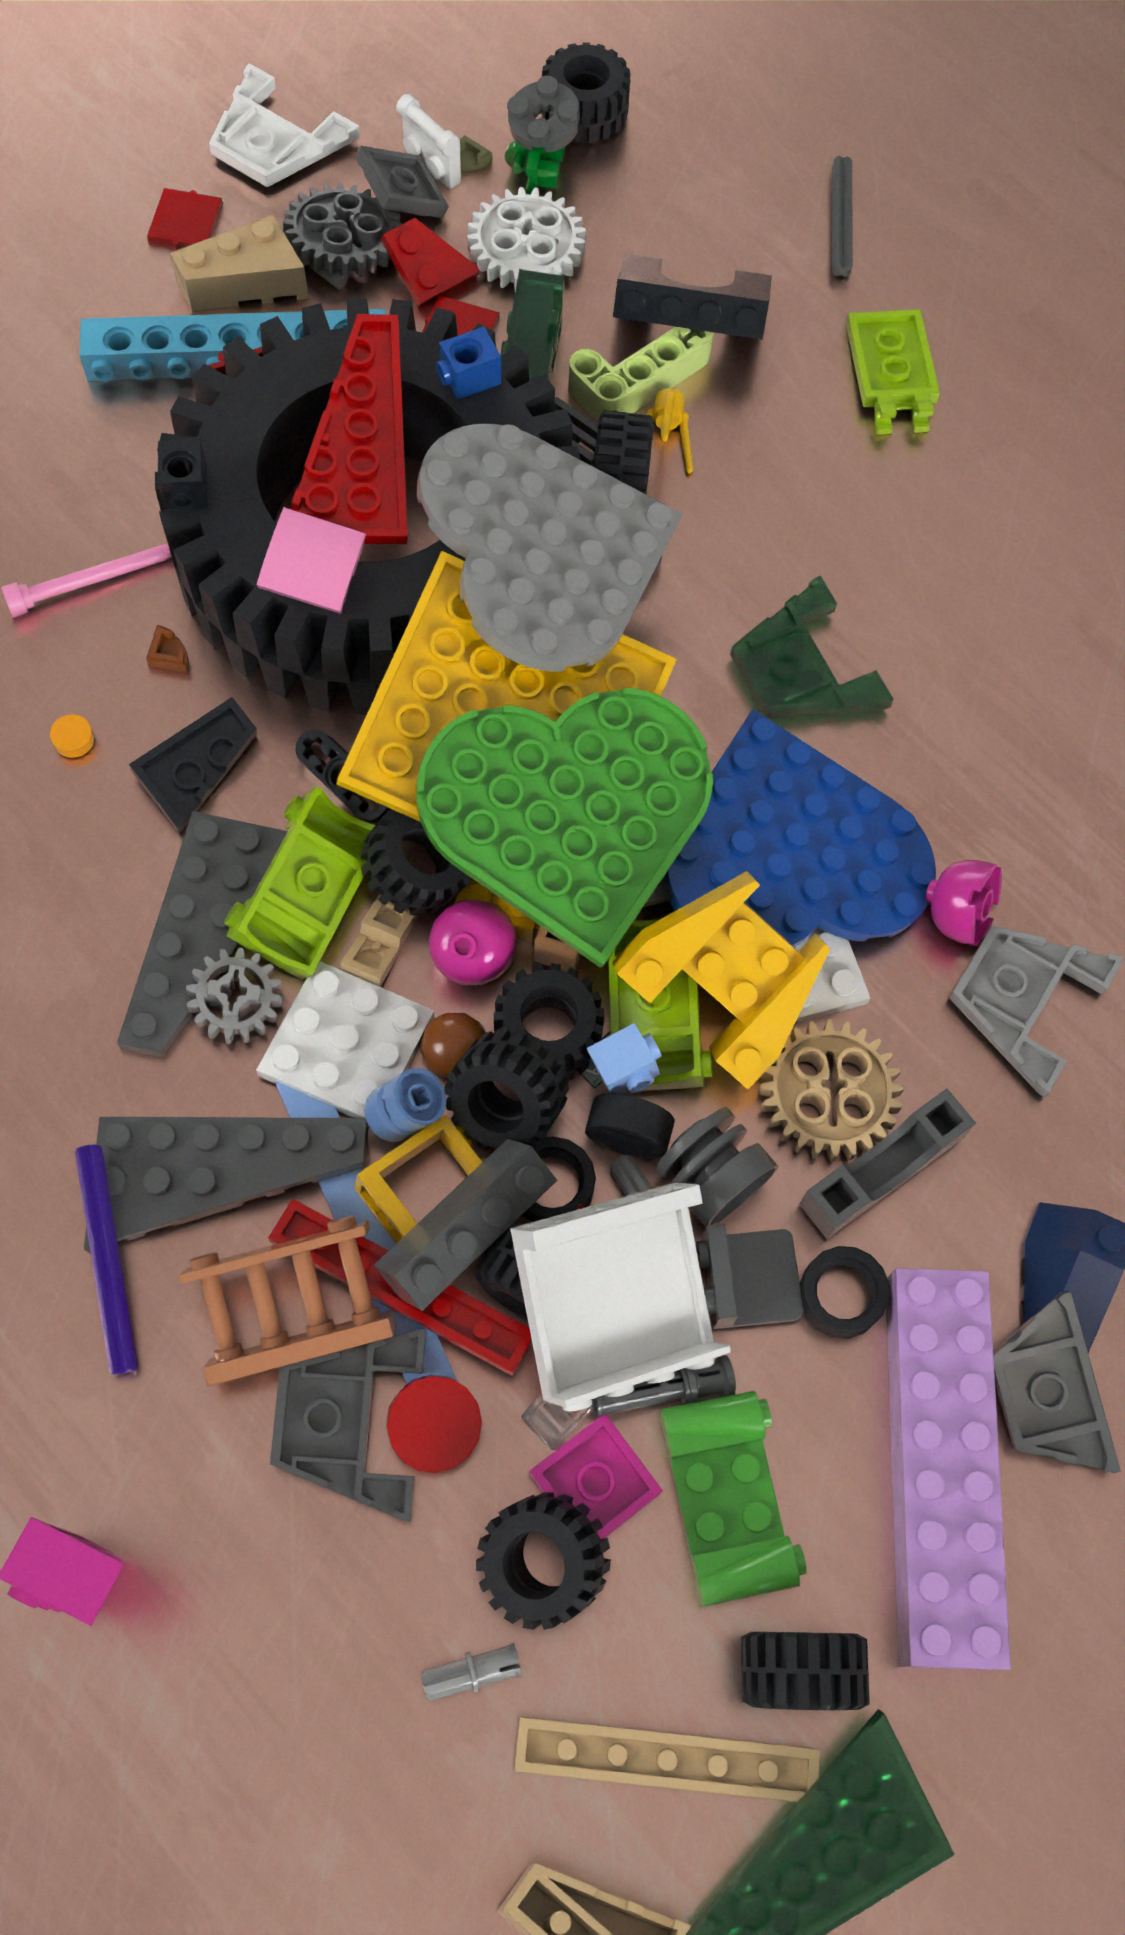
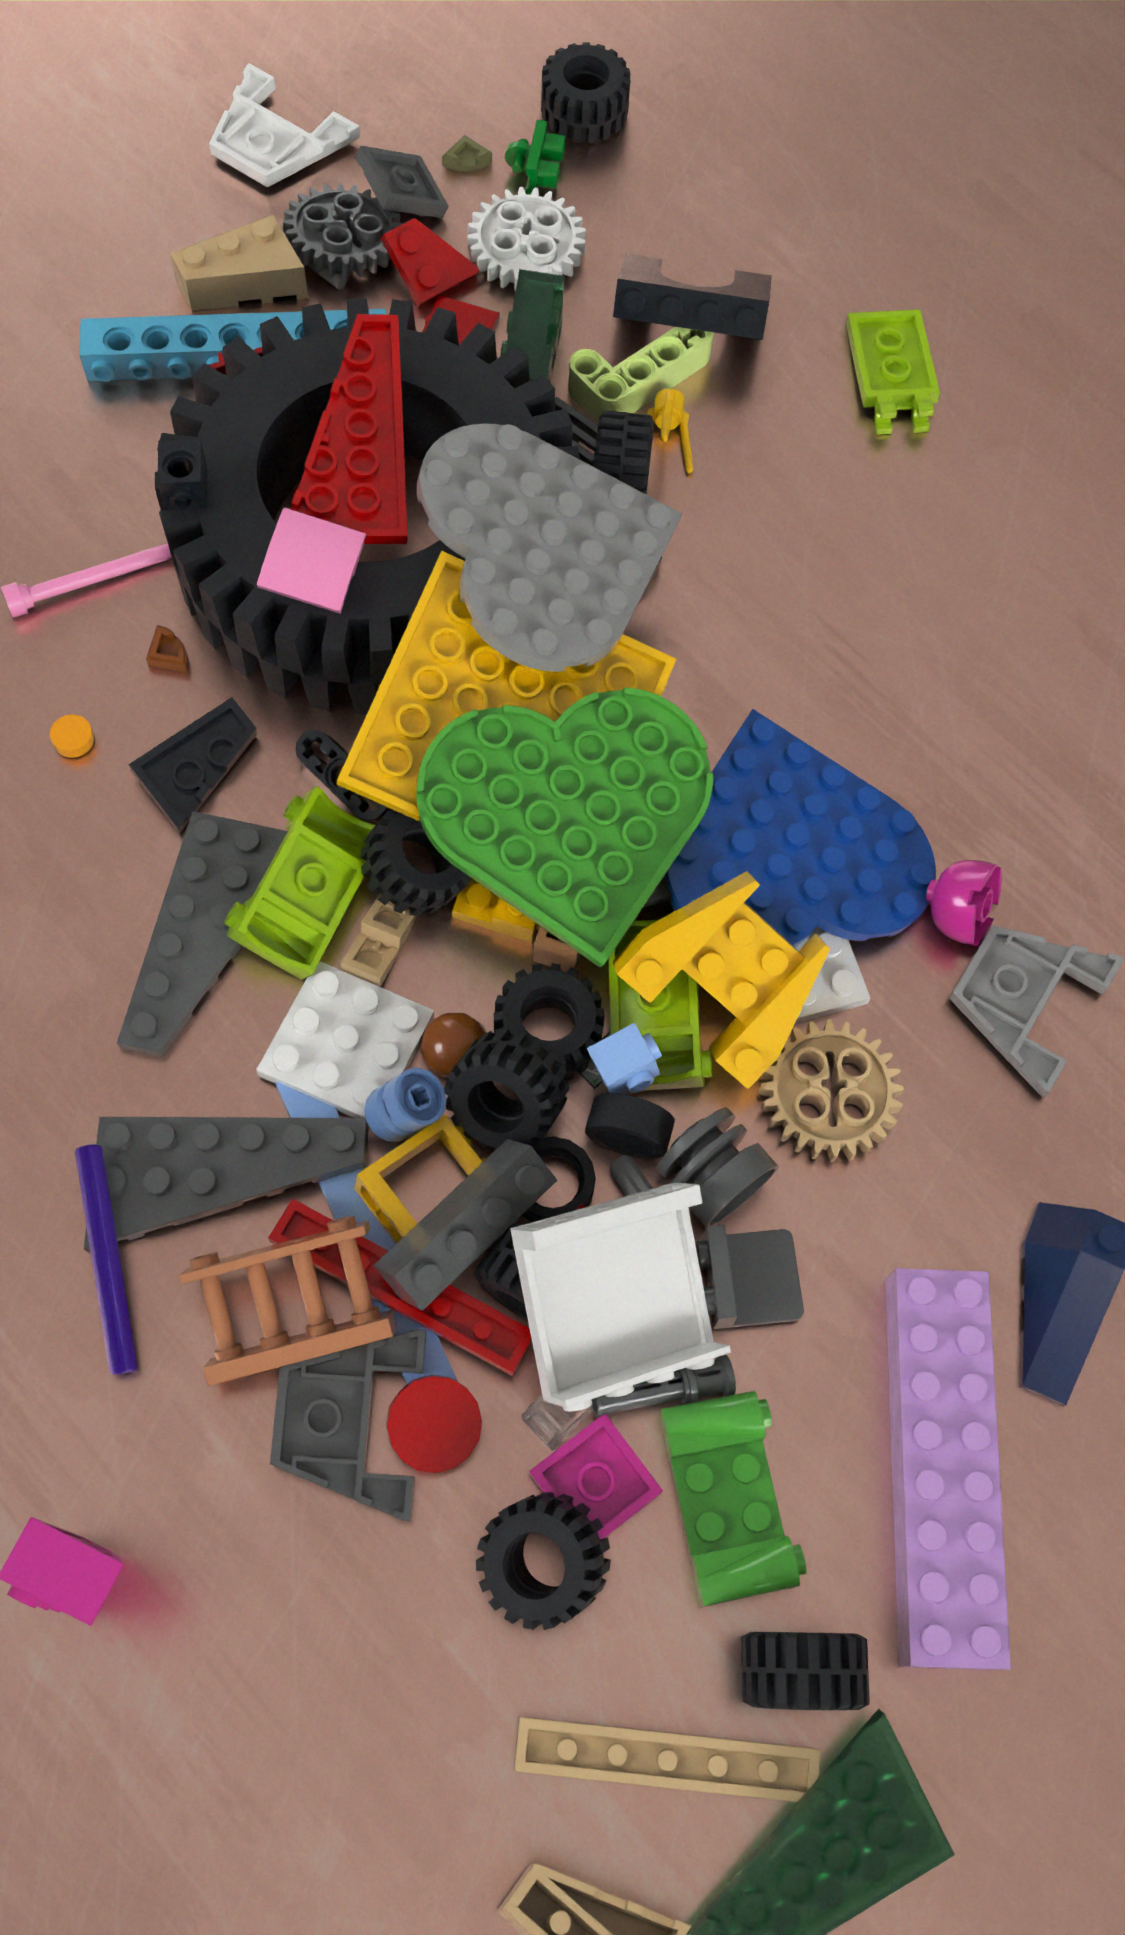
red piece [147,188,223,249] -> none
light grey gear [186,948,283,1044] -> none
white plate [396,94,461,190] -> none
light grey axle [421,1643,522,1701] -> none
dark pink cylinder [429,900,517,986] -> none
blue brick [436,327,501,400] -> none
dark grey plate [507,76,580,152] -> none
clear green wing [730,576,894,719] -> none
dark grey arch [799,1088,976,1240] -> none
black tyre [800,1246,889,1338] -> none
dark grey axle [832,156,853,277] -> none
dark grey wing [993,1291,1121,1473] -> none

